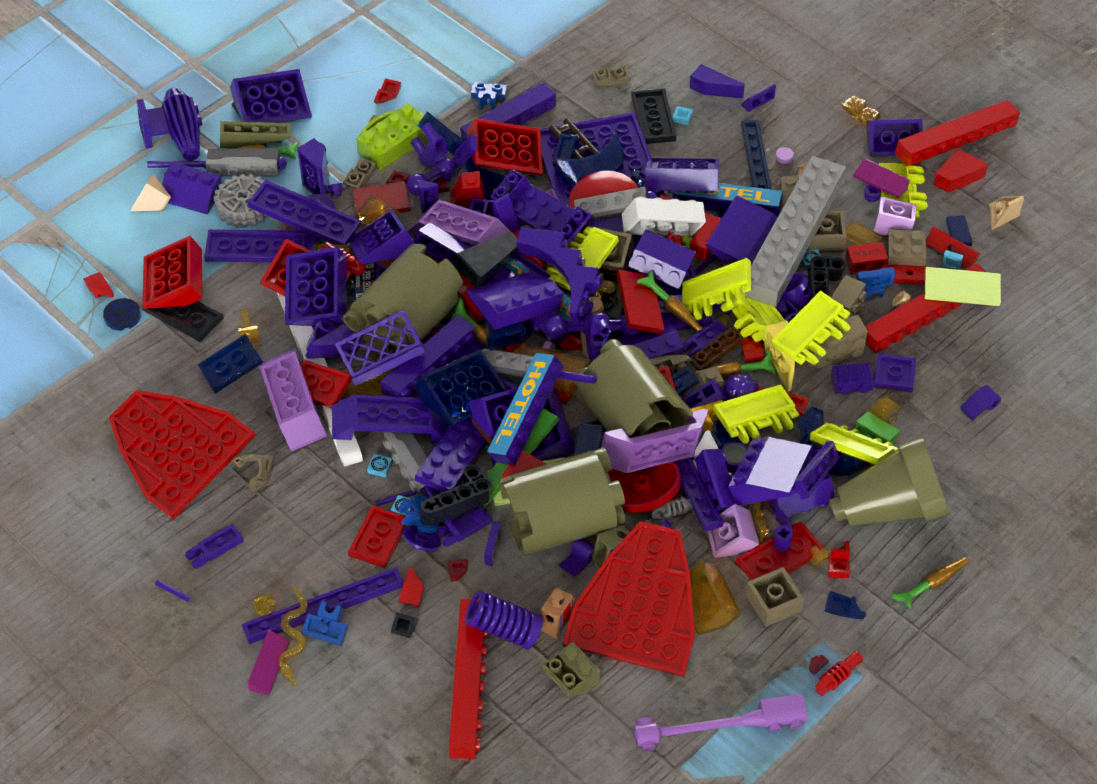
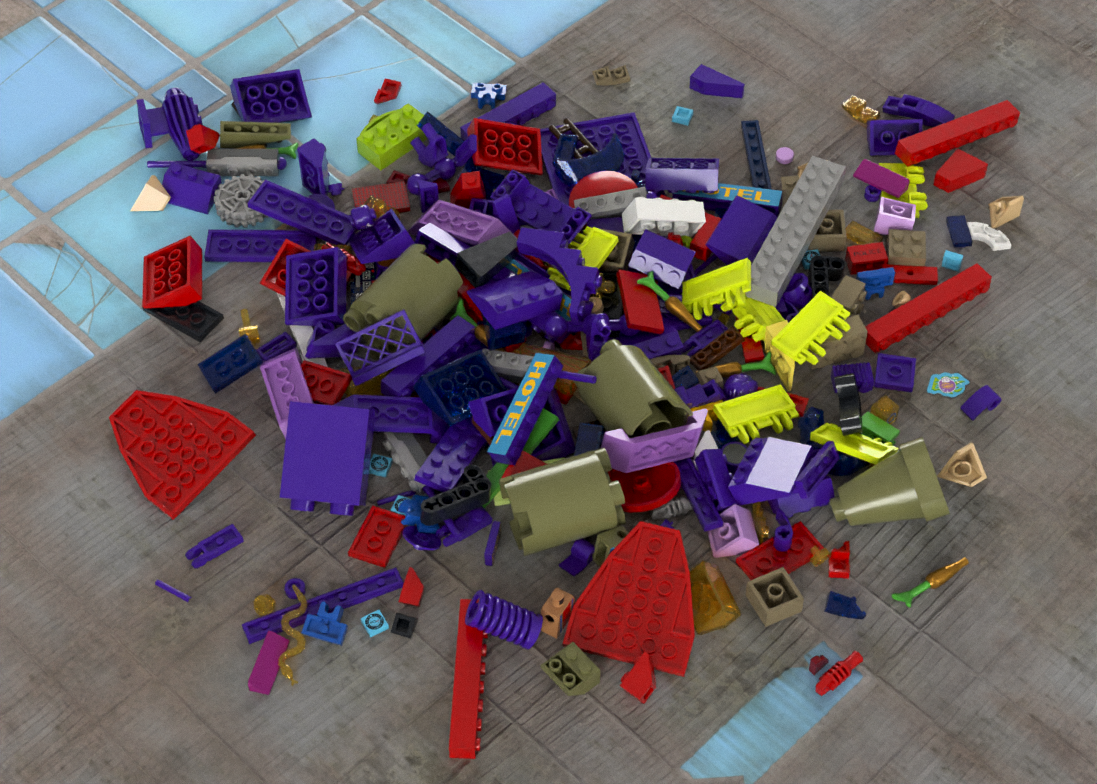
red slope [83,272,114,298] -> none
clear blue tile [103,298,141,331] -> none
dark tan helmet [231,452,273,491] -> none
dark tan slope [343,157,378,189] -> none
dark red tile [448,559,468,582] -> none
black tile [631,88,677,144] -> none
medium lavender bar [634,694,807,751] -> none
dark purple slope [741,84,776,112] -> none
yellowish green tile [924,267,1001,306] -> none
red tile [926,227,980,268] -> none
none -> red slope [186,124,220,154]
none -> dark purple tile [255,331,297,362]
none -> dark purple brick [280,401,376,516]
none -> dark purple tile [285,578,306,599]
none -> dark purple head [349,204,377,231]
none -> medium azure tile [361,610,389,637]
none -> red slope [620,652,656,704]
none -> dark purple panel [674,384,708,408]
none -> black beam [834,373,863,436]
none -> dark purple slope [882,94,955,127]
none -> sticker [927,372,970,398]
none -> tan slope [937,443,987,487]
none -> white tile [966,222,1011,251]

